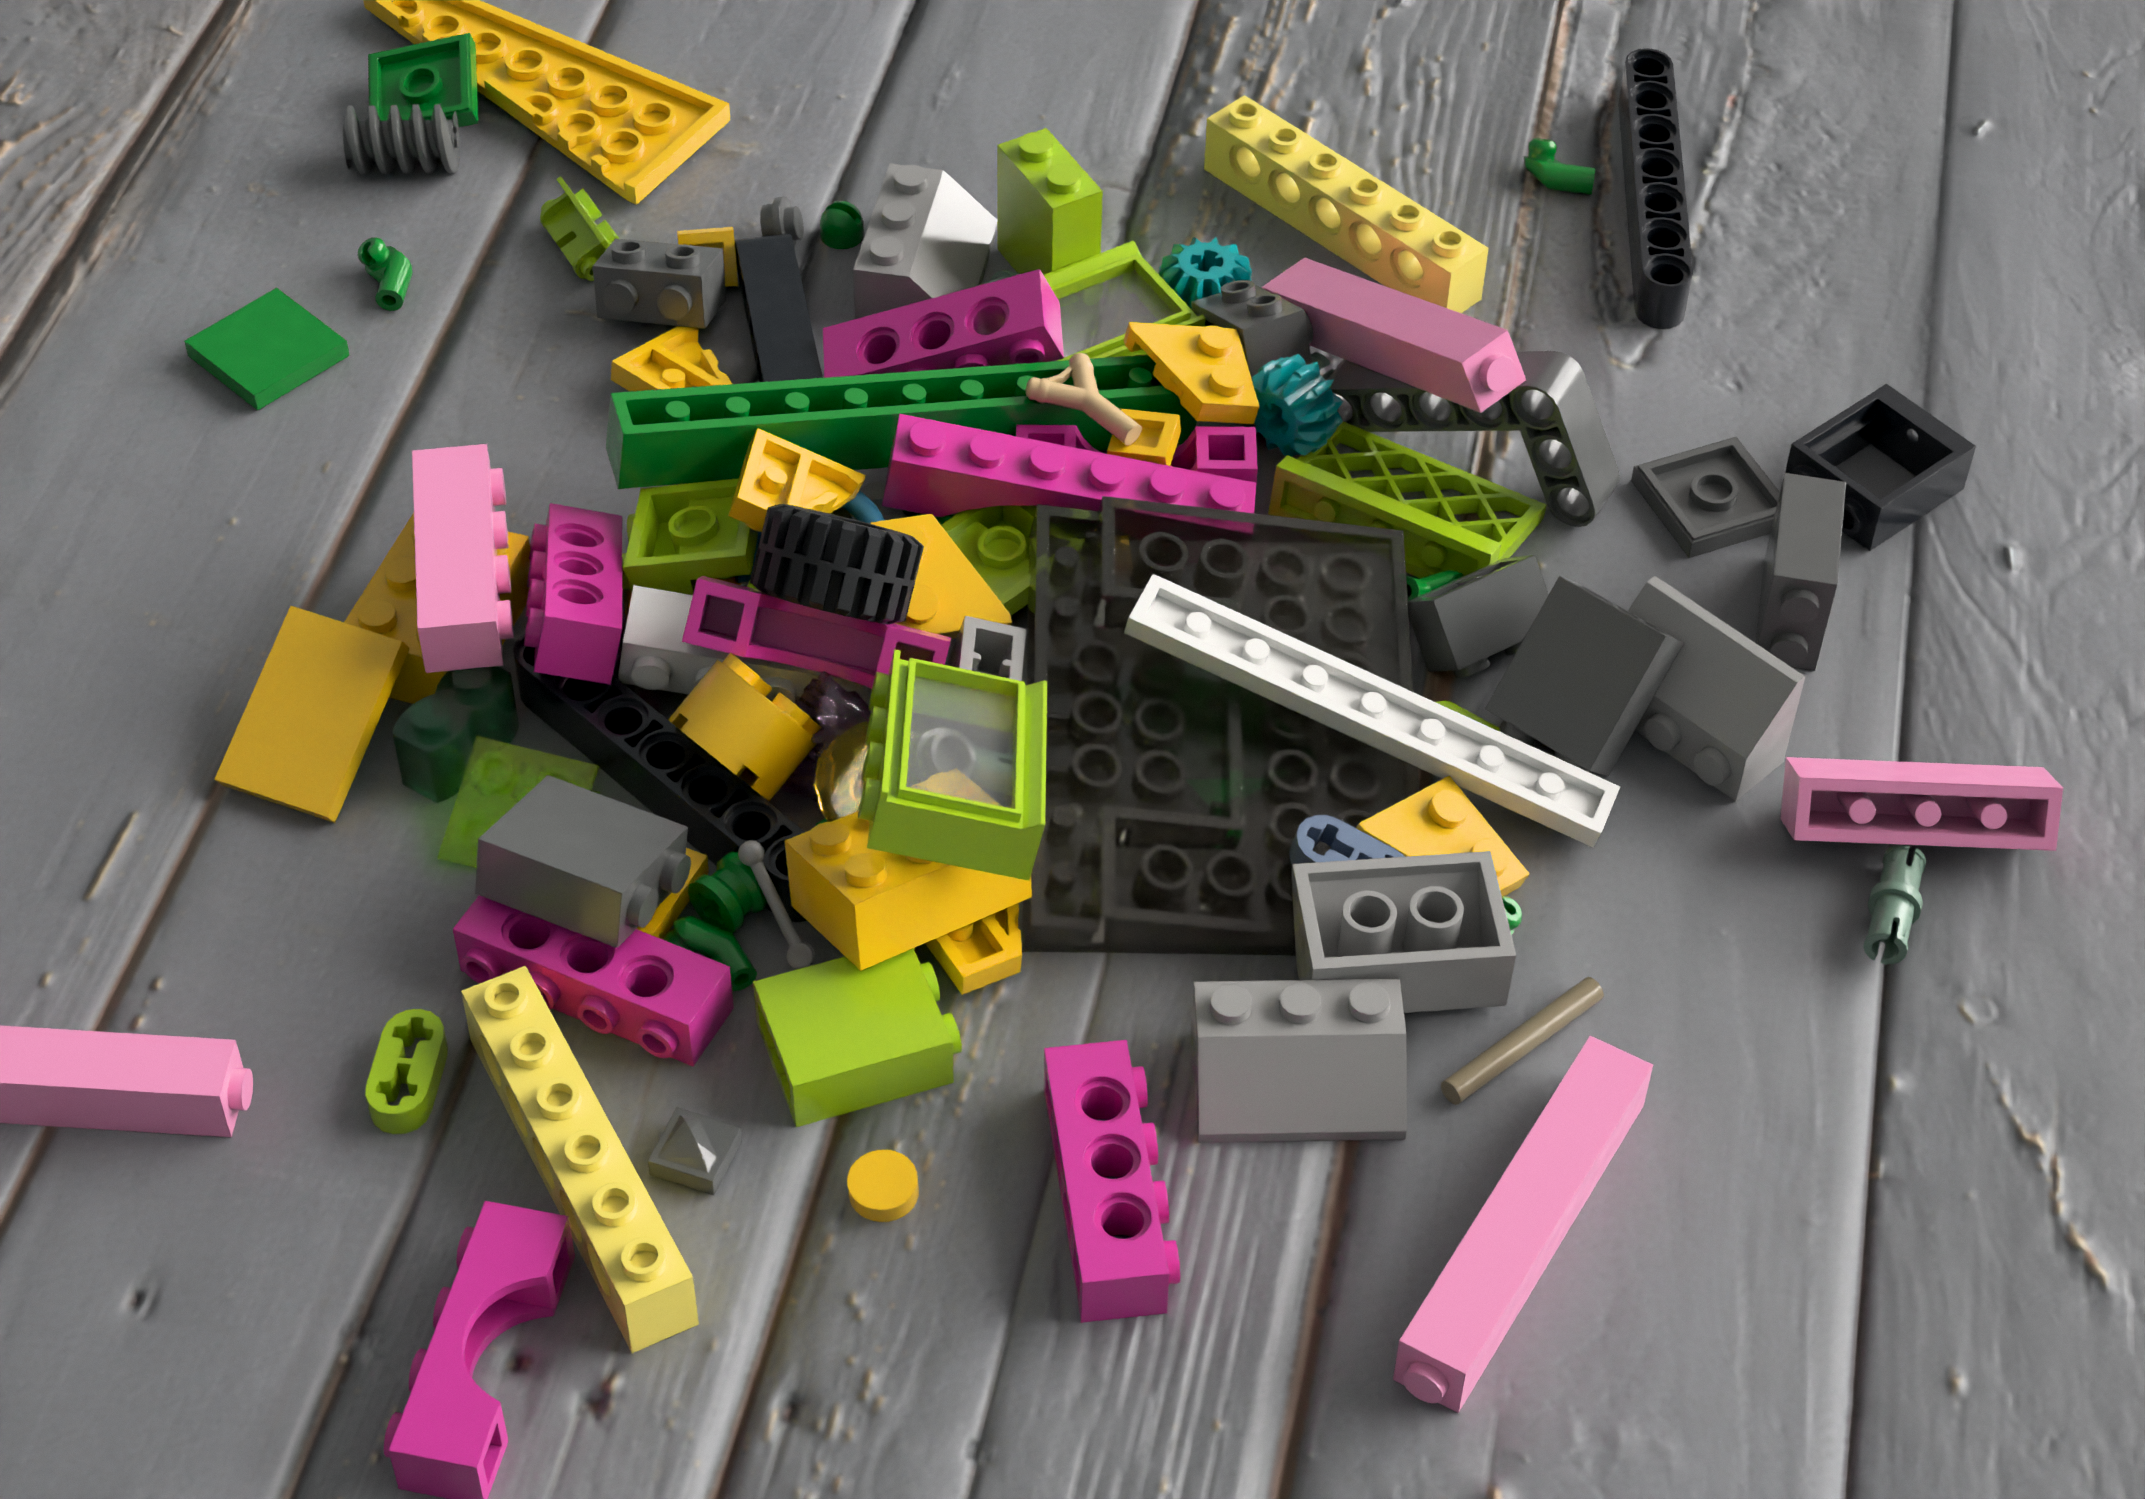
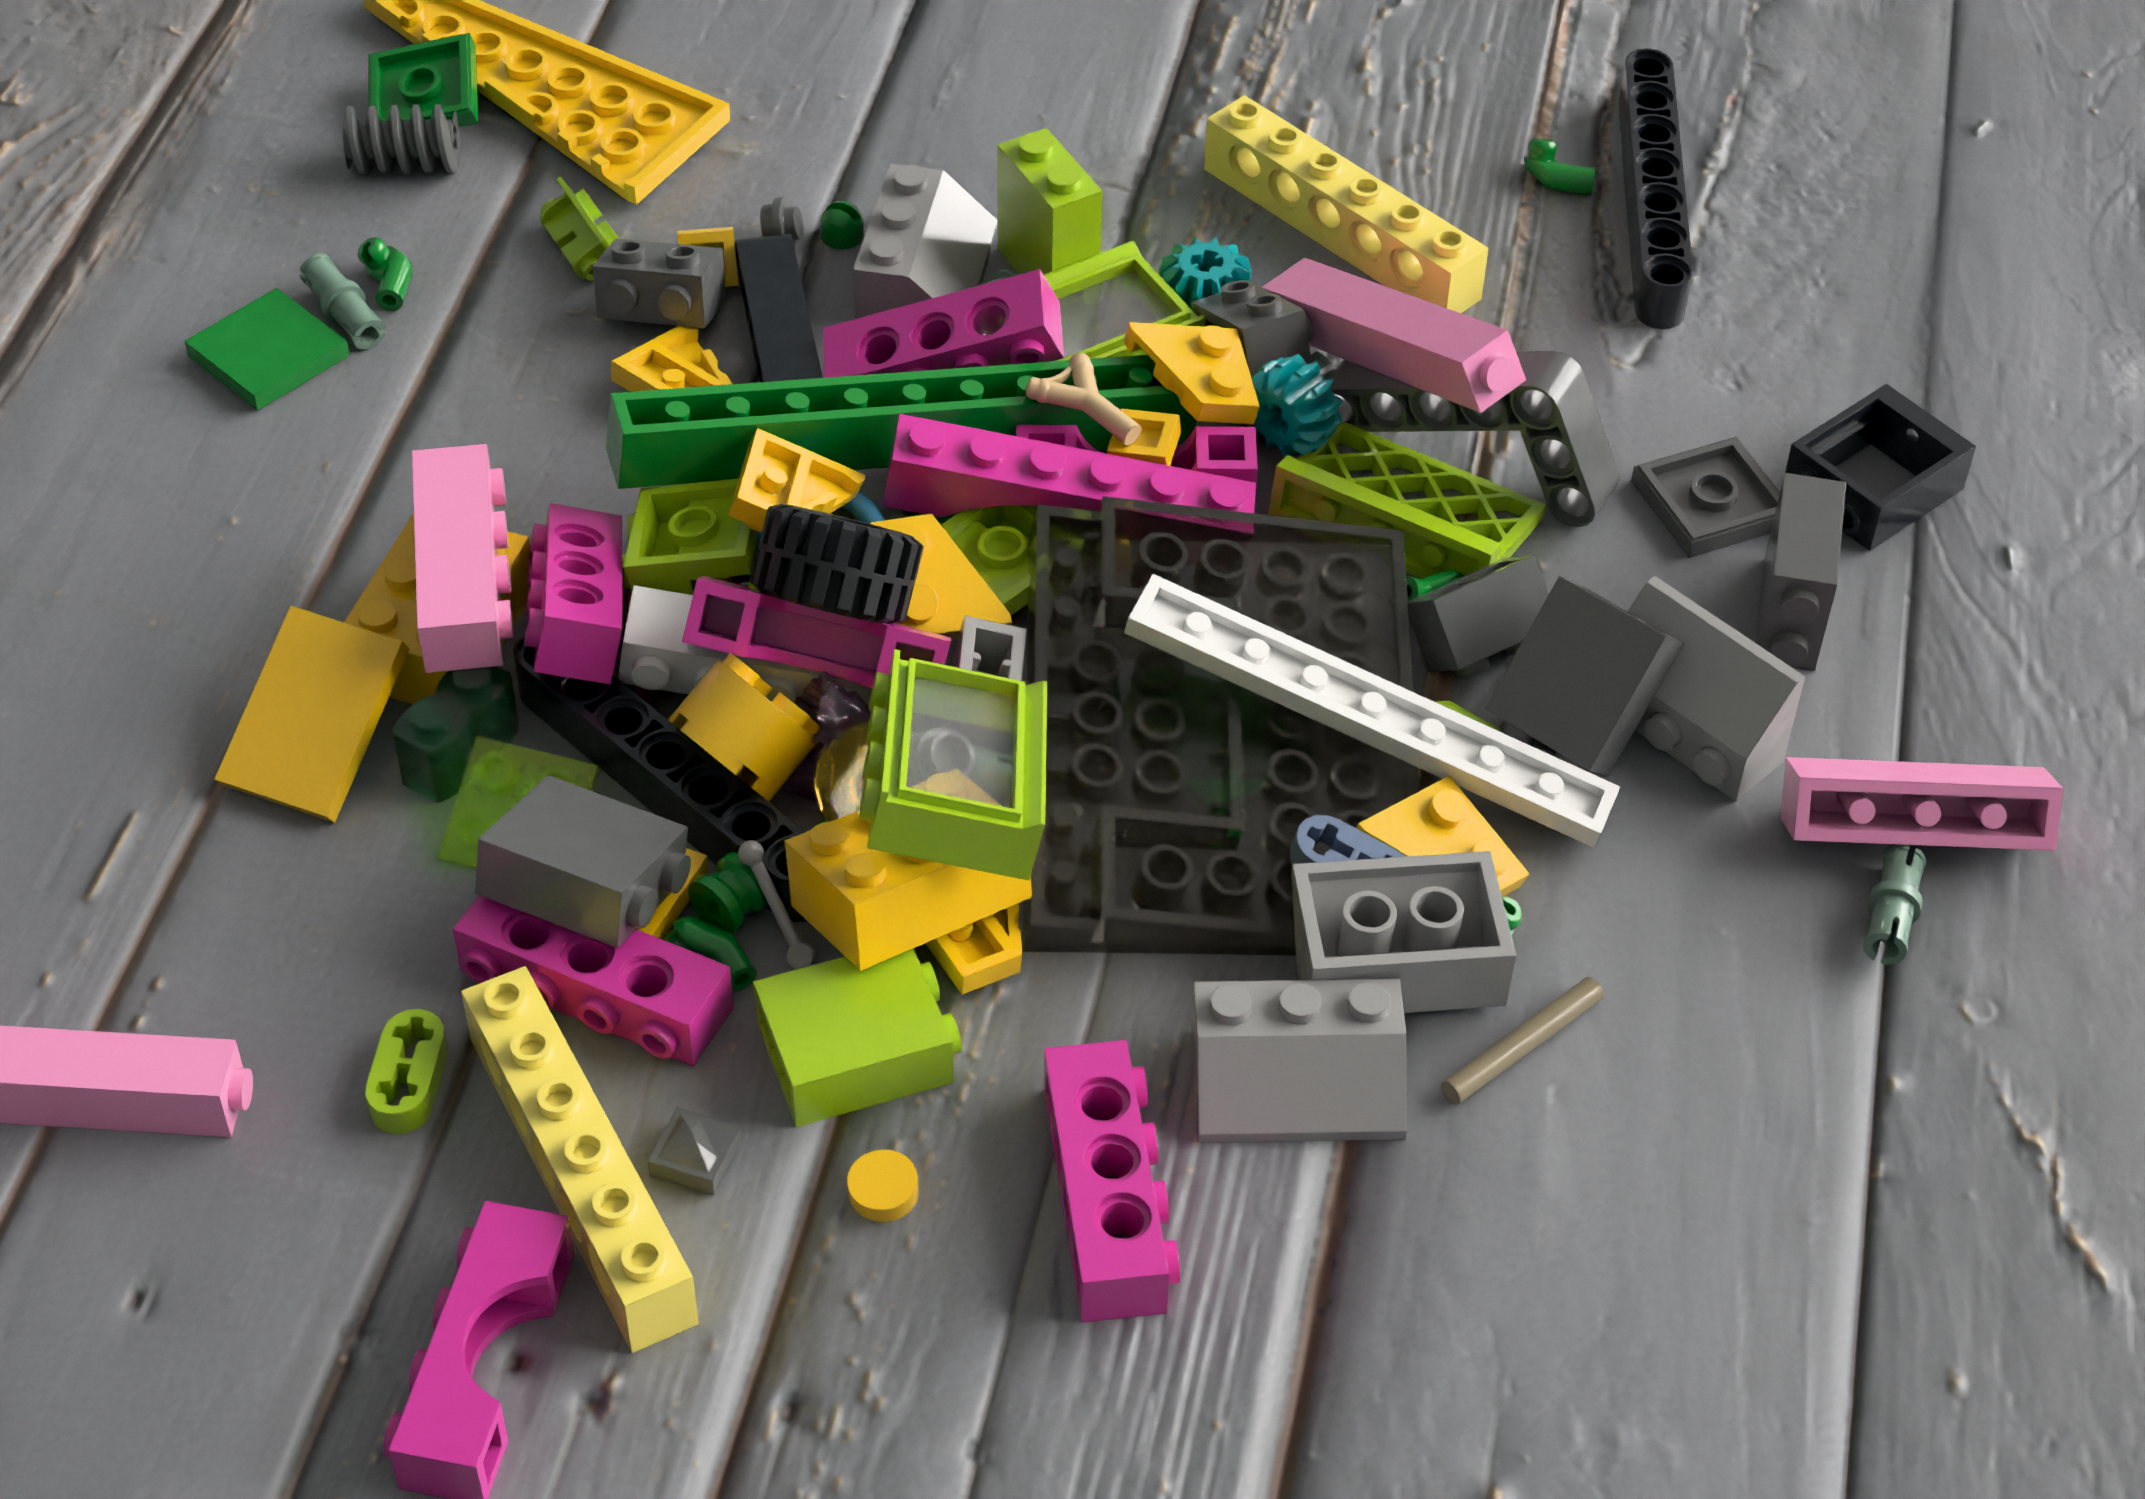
bright pink brick [1393,1036,1653,1413] -> none
none -> sand green pin [299,253,386,350]

